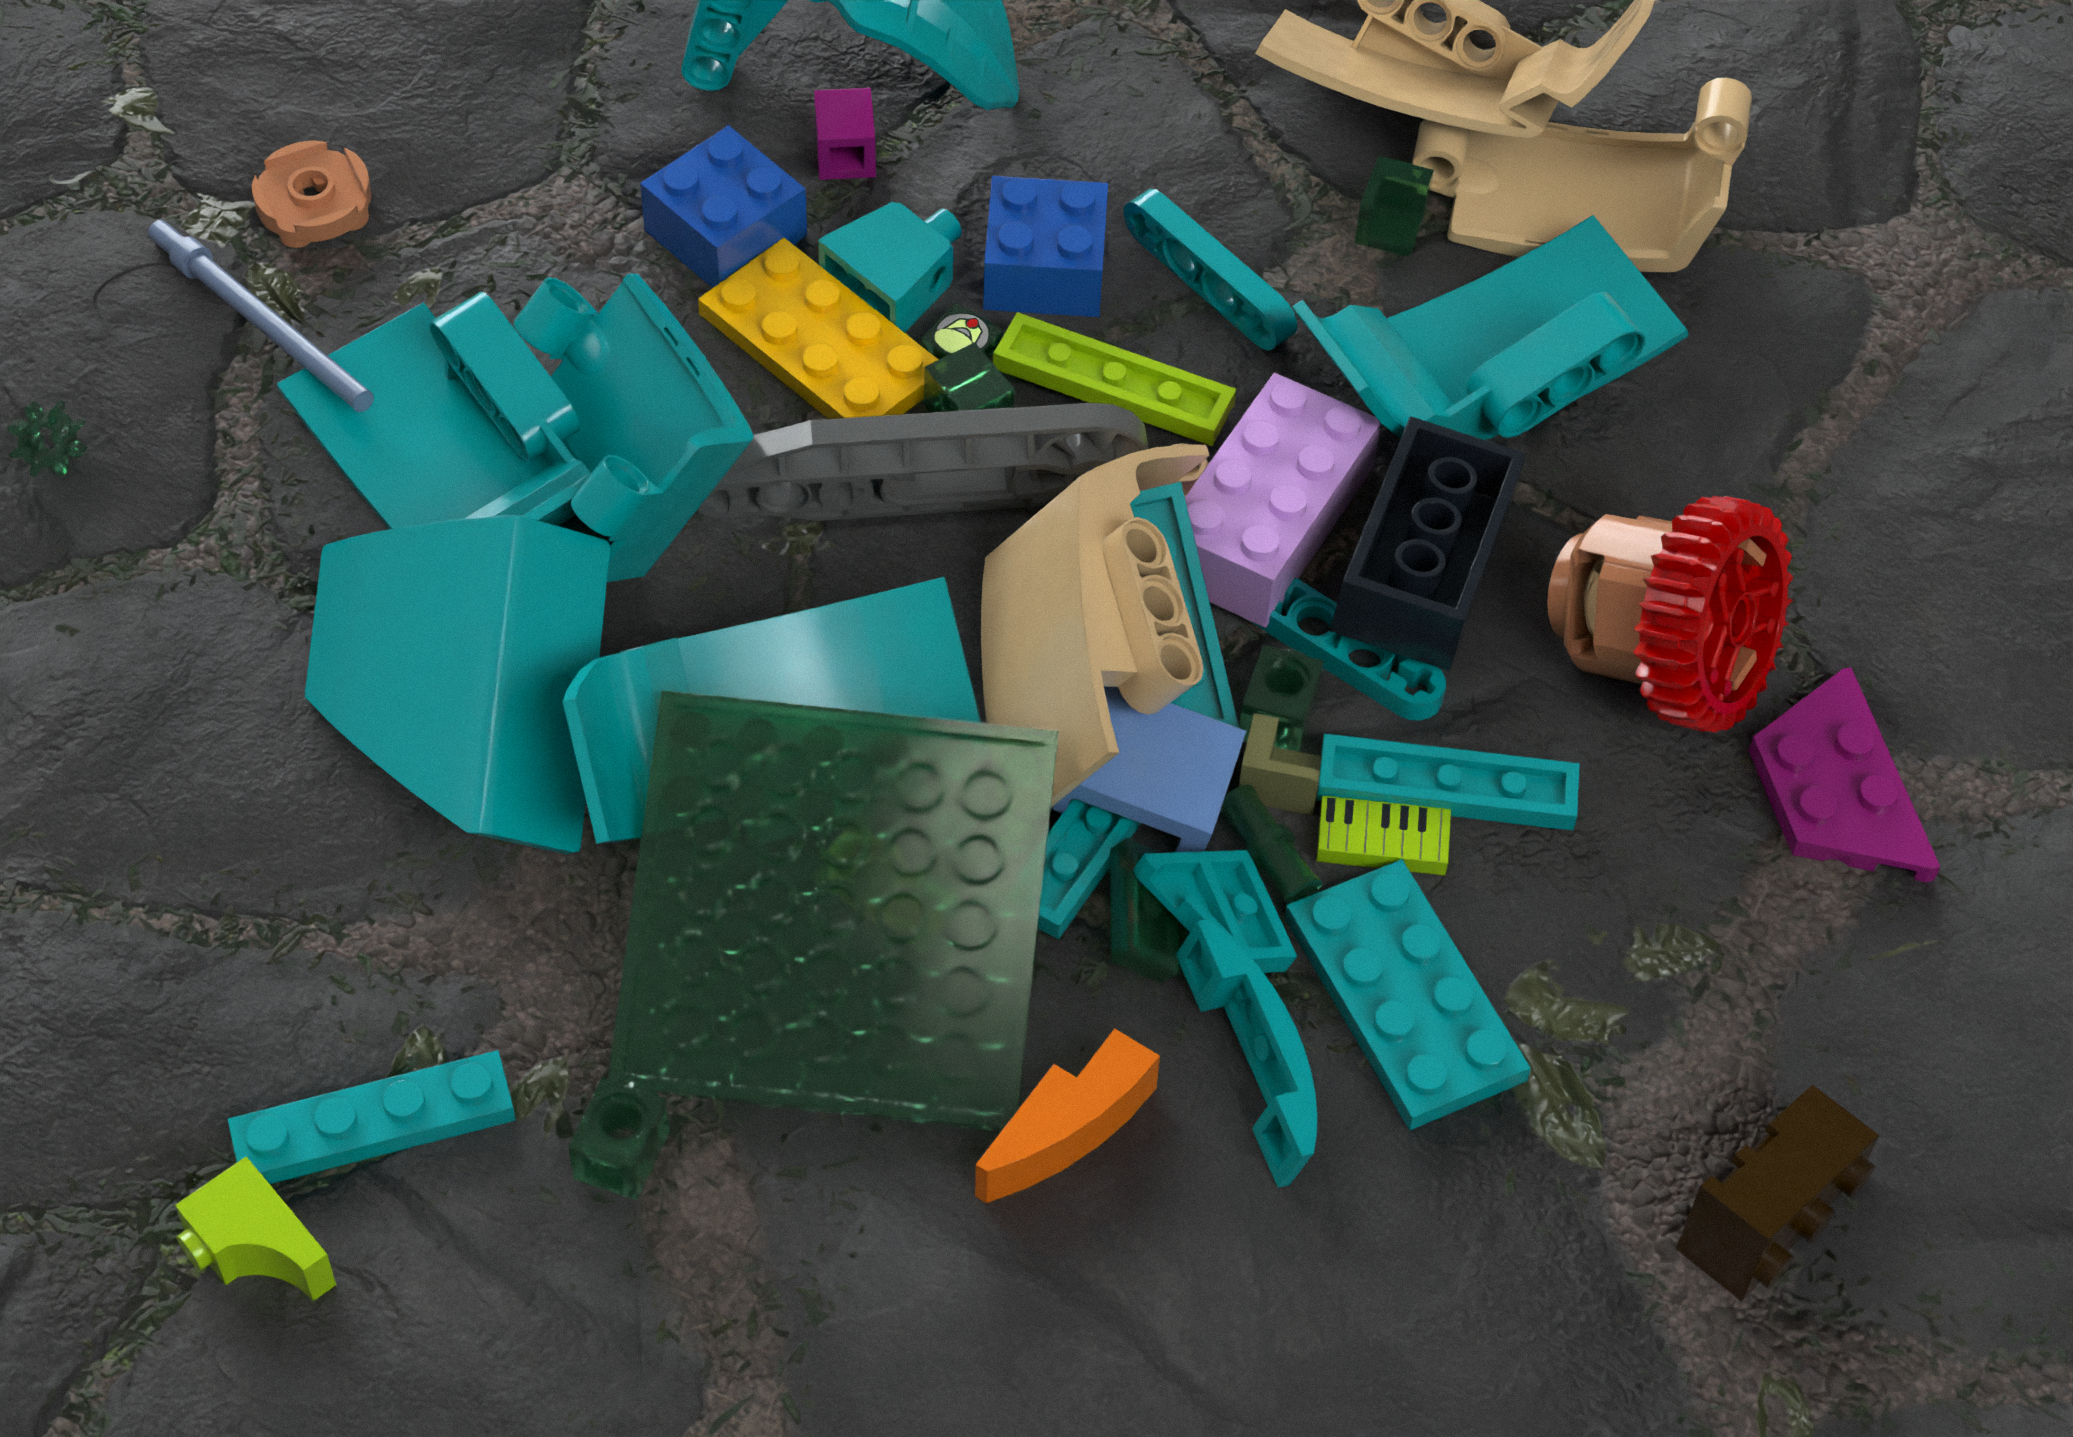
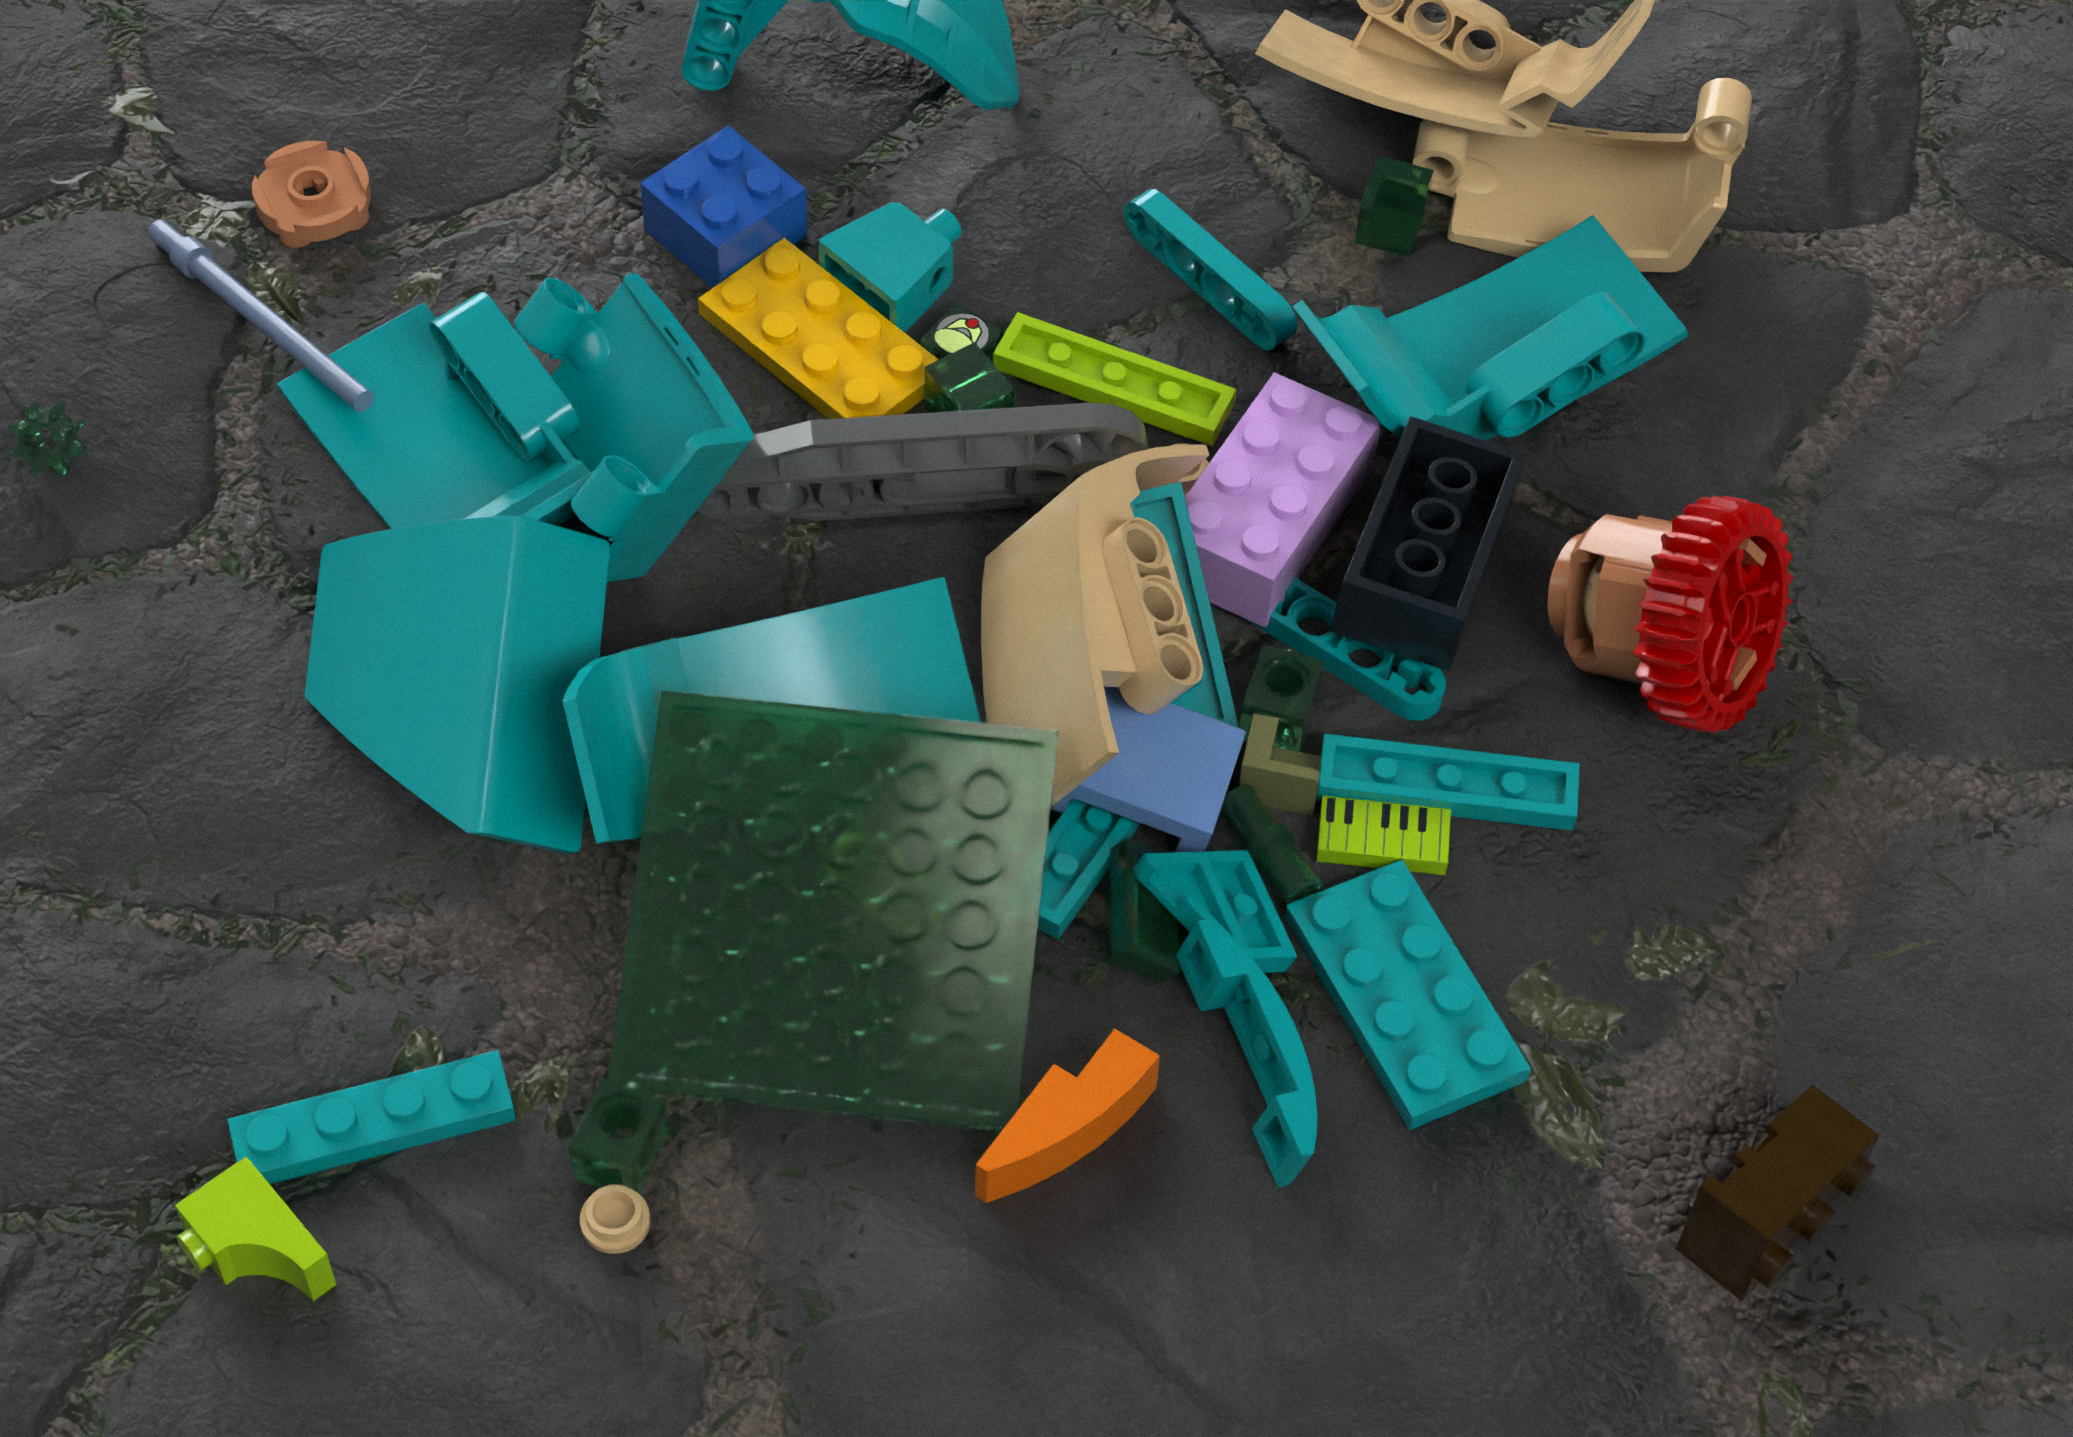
magenta brick [814,88,876,180] -> none
blue brick [983,176,1108,317] -> none
magenta wing [1749,667,1940,882] -> none
none -> tan plate [580,1184,650,1254]

